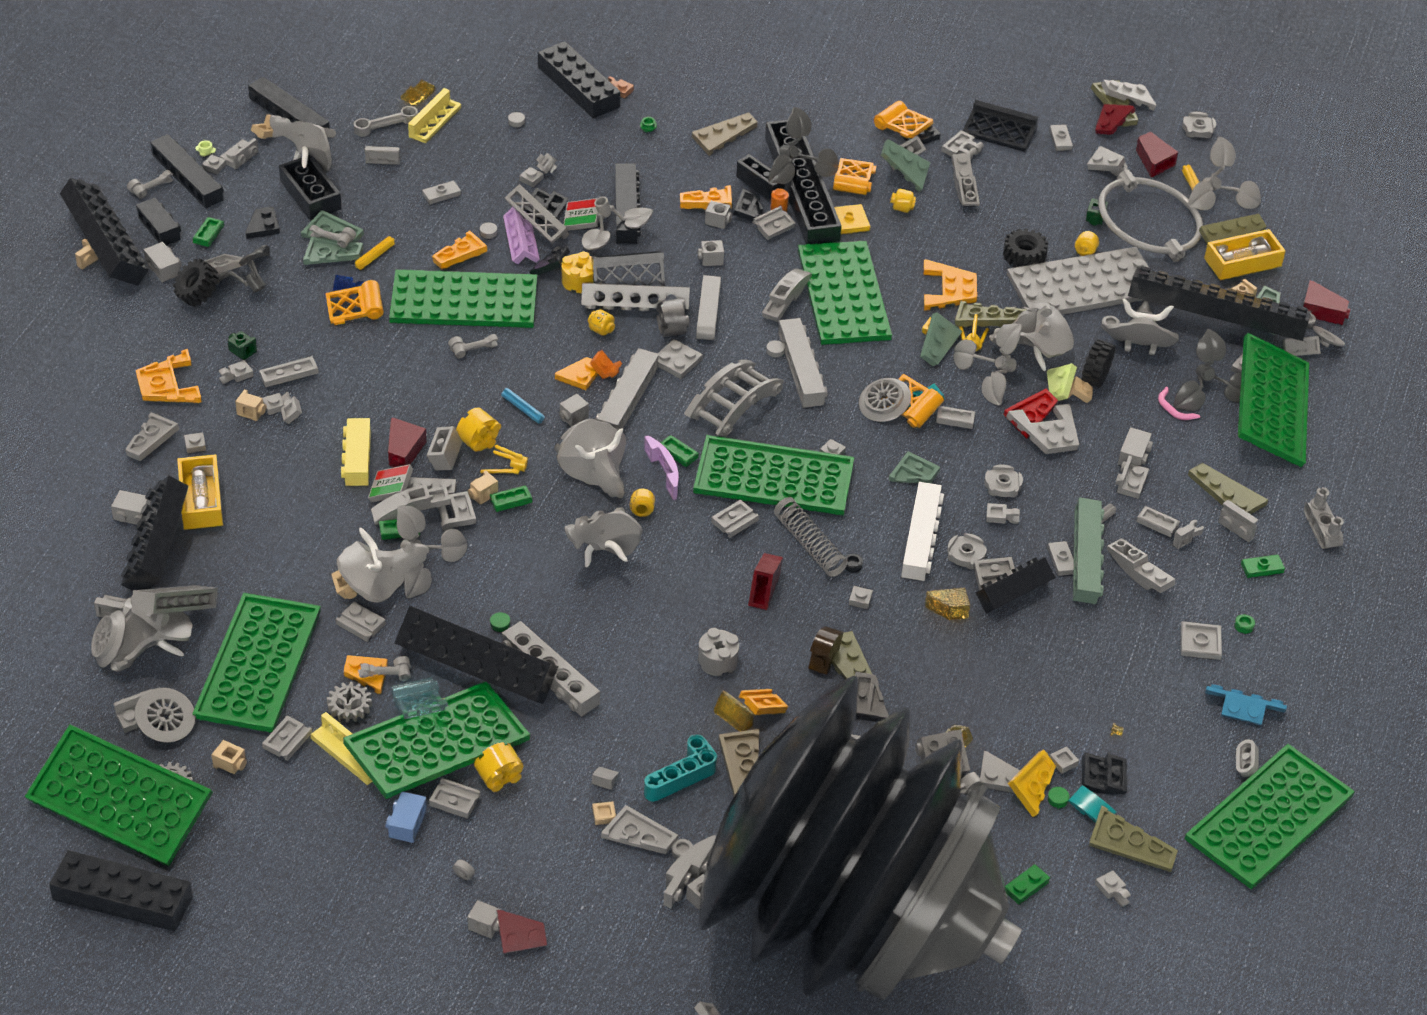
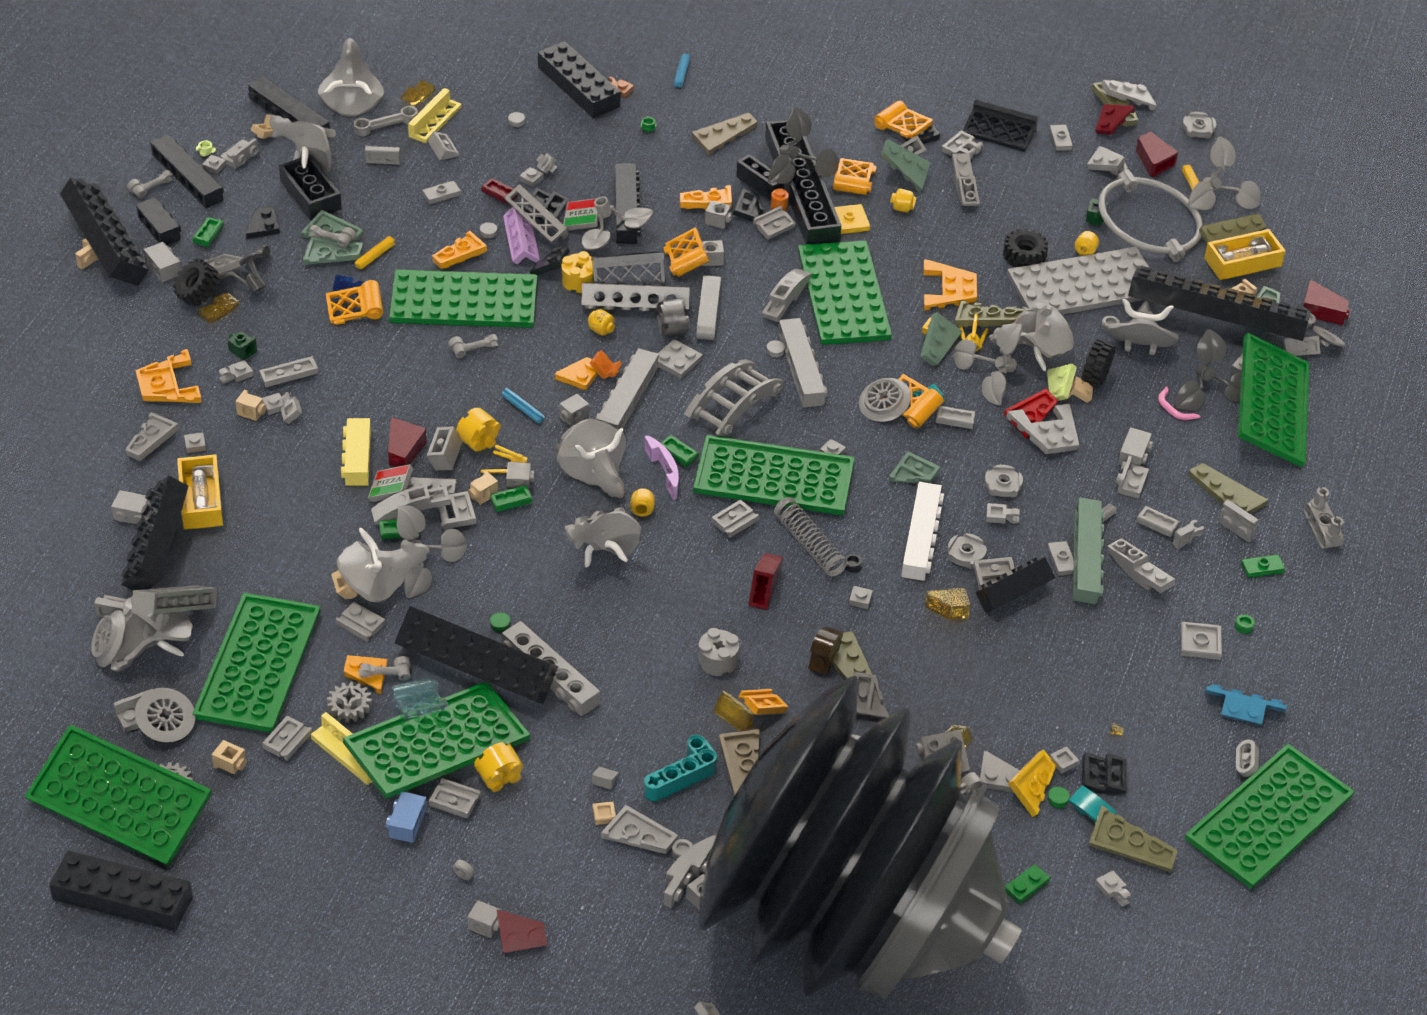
none -> clear yellow slope [198,293,240,323]
none -> light grey animal [318,38,384,117]
none -> light grey slope [428,131,459,160]
none -> dark red plate [481,178,518,205]
none -> light grey brick [506,462,535,489]
none -> light orange piece [663,227,710,277]
none -> dark azure axle [674,53,690,88]

